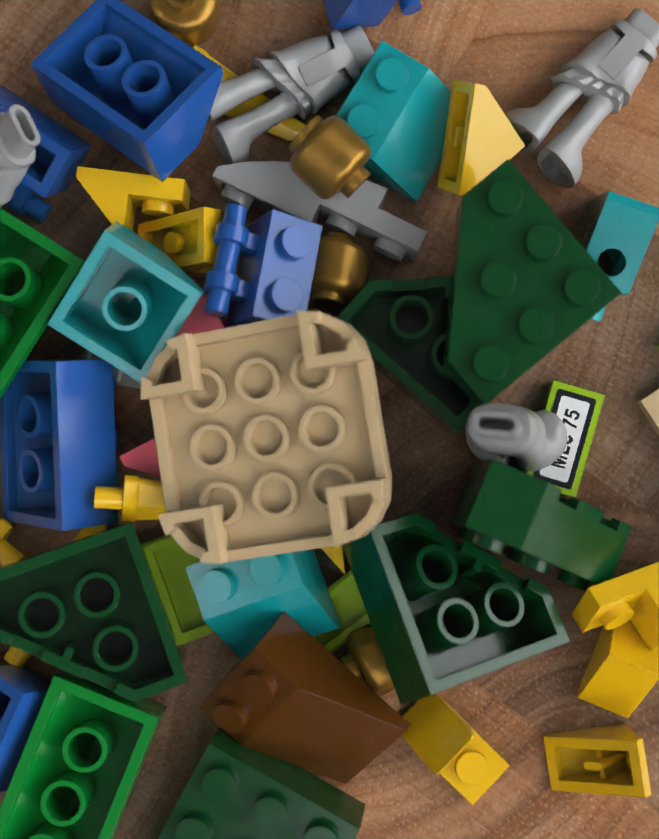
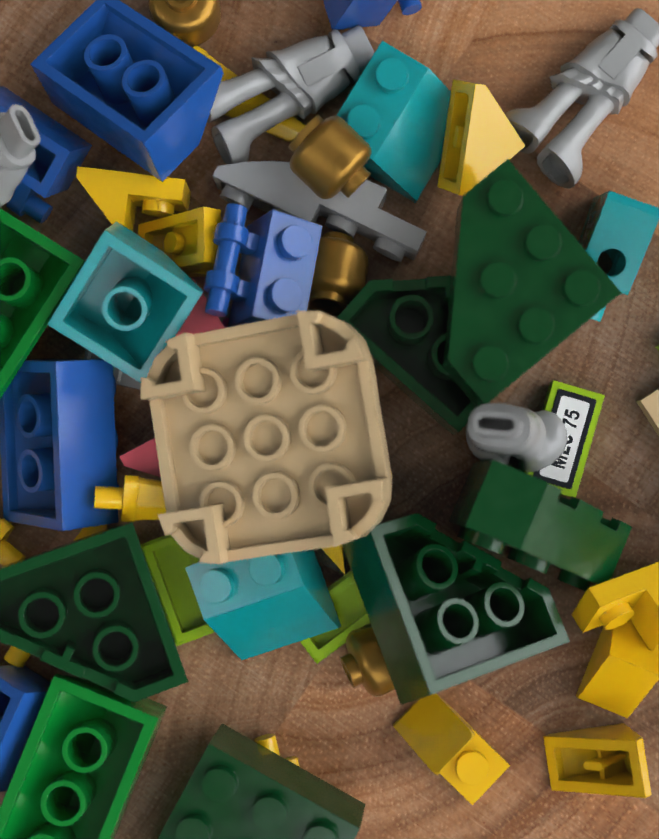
reddish brown slope [199,612,410,784] -> none

